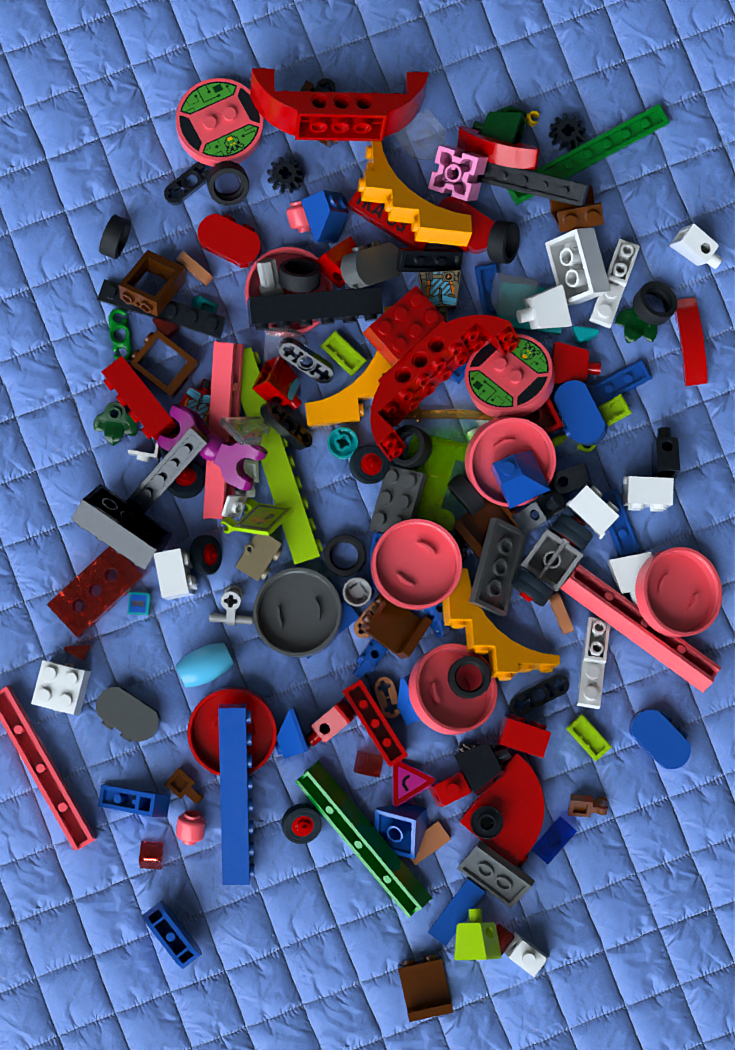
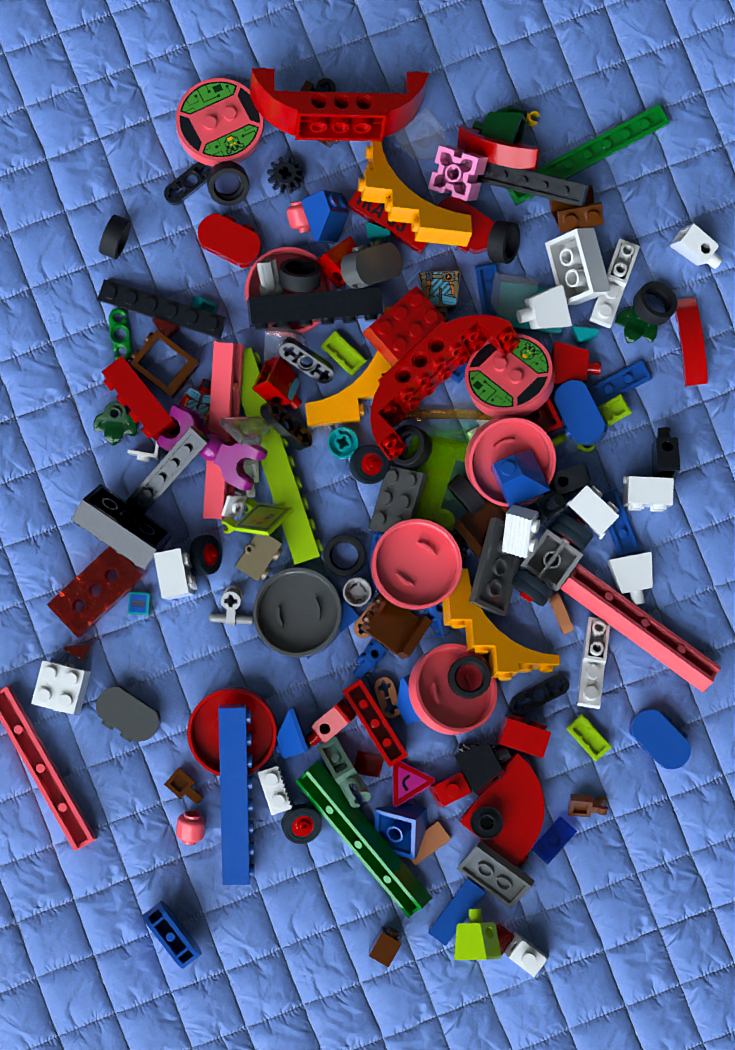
blue slope [98,784,171,817] -> none
reddish brown window [119,250,186,317] -> none
clear red slope [139,841,164,870] -> none
black wheel [168,461,205,499] -> none
nougat beam [175,251,213,286] -> none
medium azure piece [175,642,234,688] -> none
black plate [396,248,463,272] -> none
reddish brown panel [397,953,453,1022] -> none
black gear [548,114,586,152] -> none
coral piece [635,547,722,638] -> none
none -> white brick [258,765,293,815]
none -> sand green plate [317,736,371,808]
none -> teal slope [366,222,390,243]
none -> reddish brown brick [369,926,402,968]
none -> white brick [502,505,540,558]

